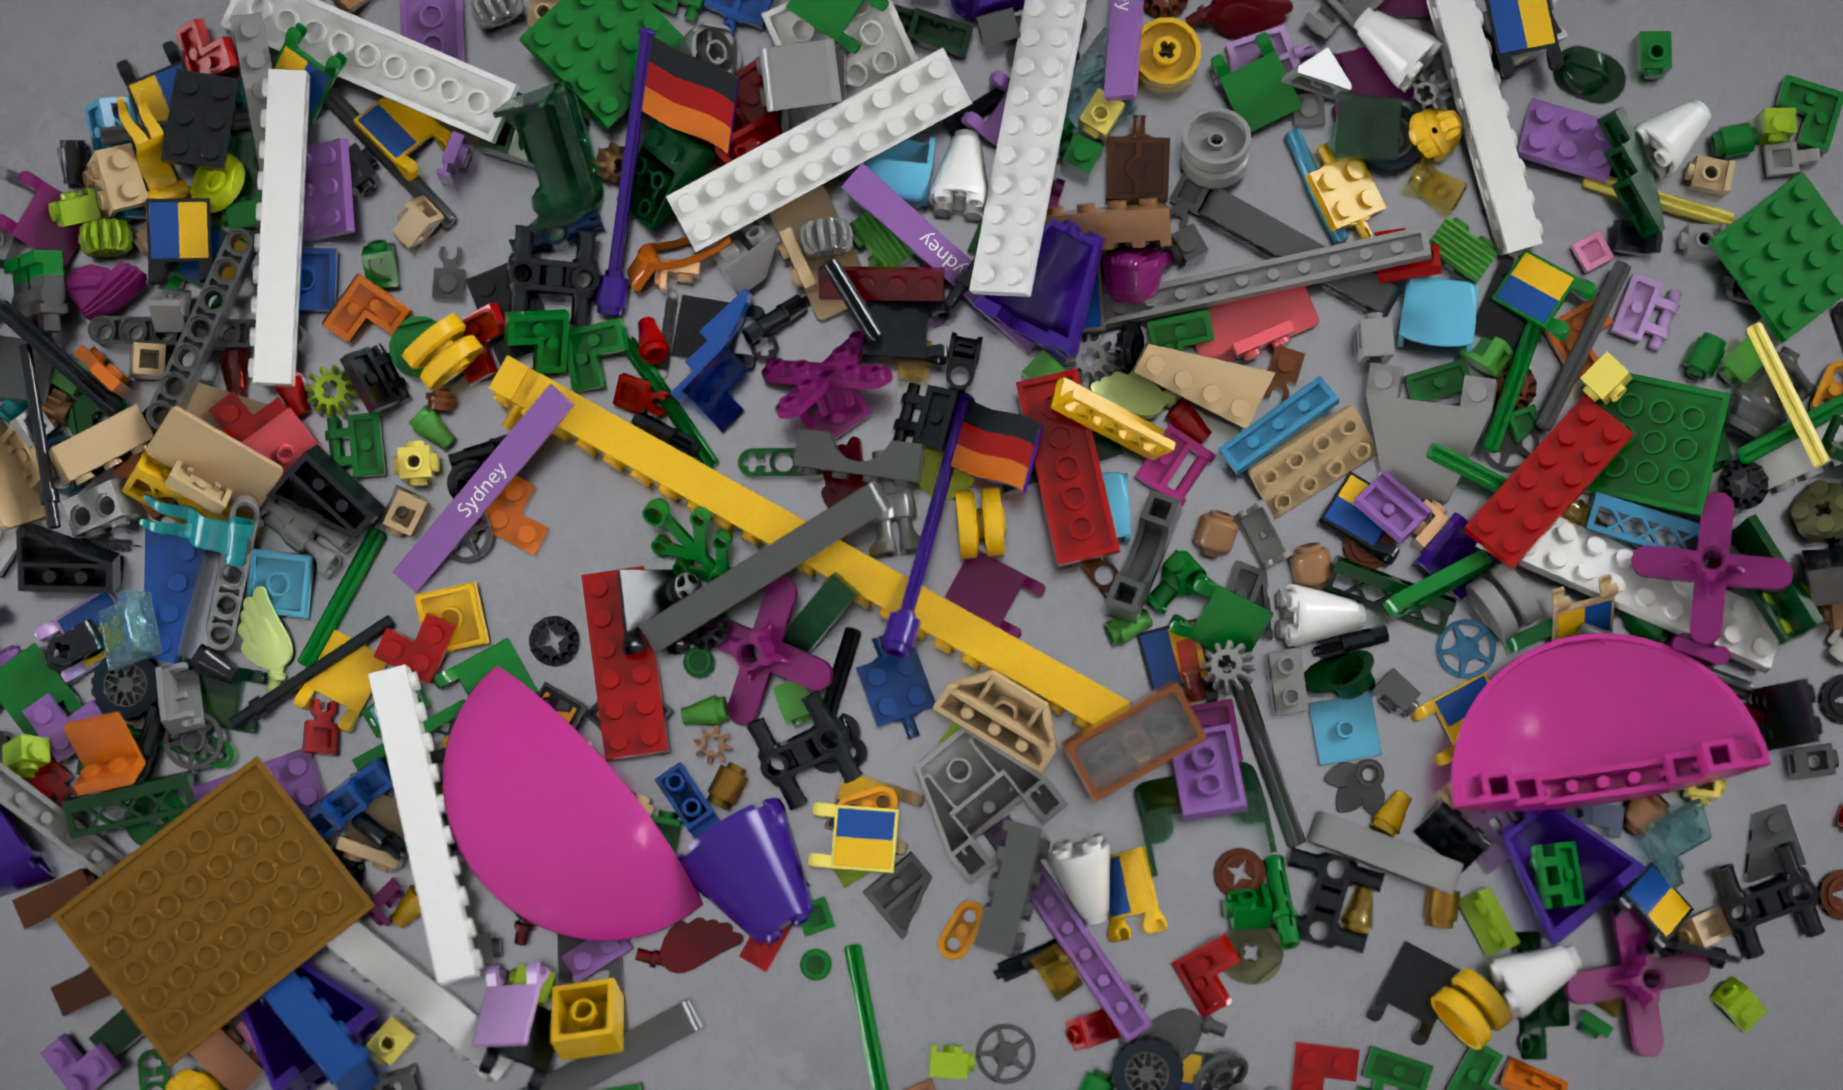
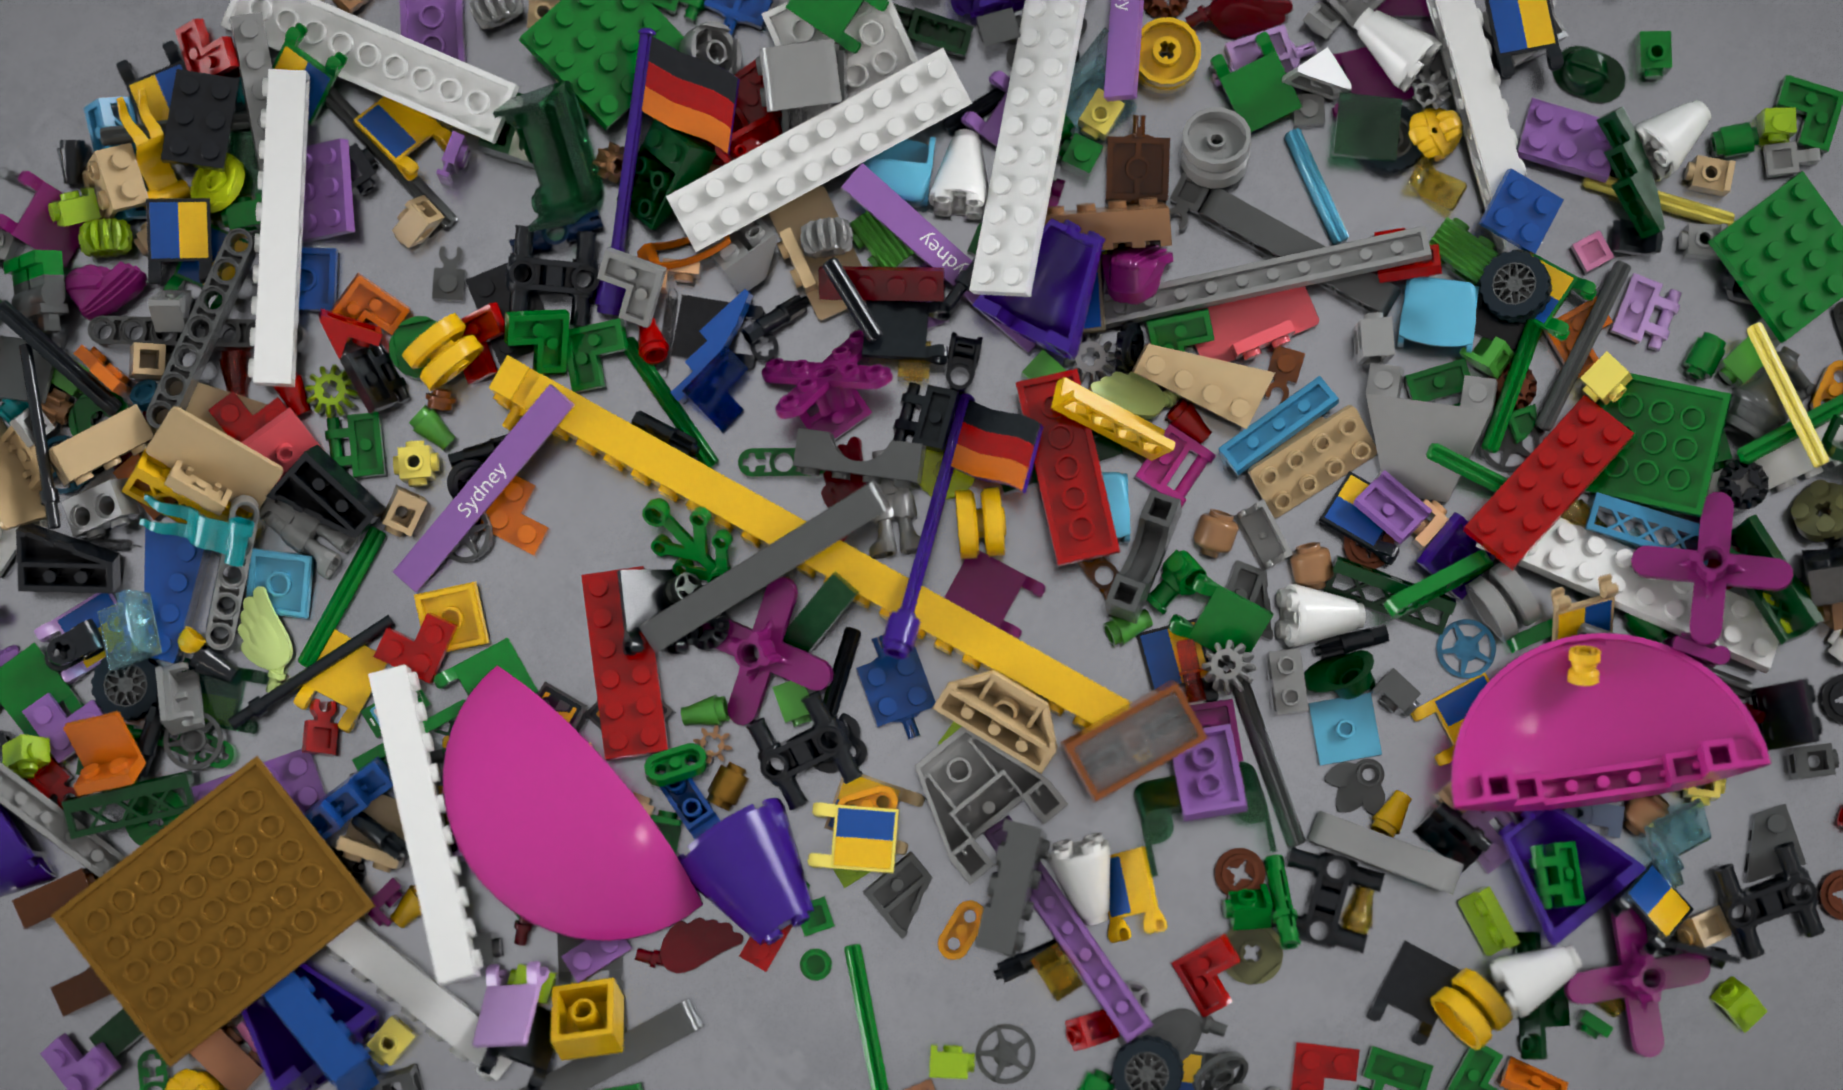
green bracket [361,239,399,288] -> none
black gear [529,616,579,666] -> none
red plate [613,373,670,416] -> none
green plate [683,647,715,678] -> none
dark grey brick [1165,222,1209,270] -> none
yellow plate [1305,143,1387,239] -> none
pearl gold brick [1425,887,1461,929] -> none
none -> dark azure tile [130,380,158,411]
none -> yellow hinge [178,626,206,653]
none -> red slope [319,308,382,359]
none -> light grey plate [597,247,667,328]
none -> green plate [644,743,707,787]
none -> blue plate [1479,168,1564,255]
none -> black wheel [1480,250,1552,323]
none -> yellow wheel [1567,645,1601,686]

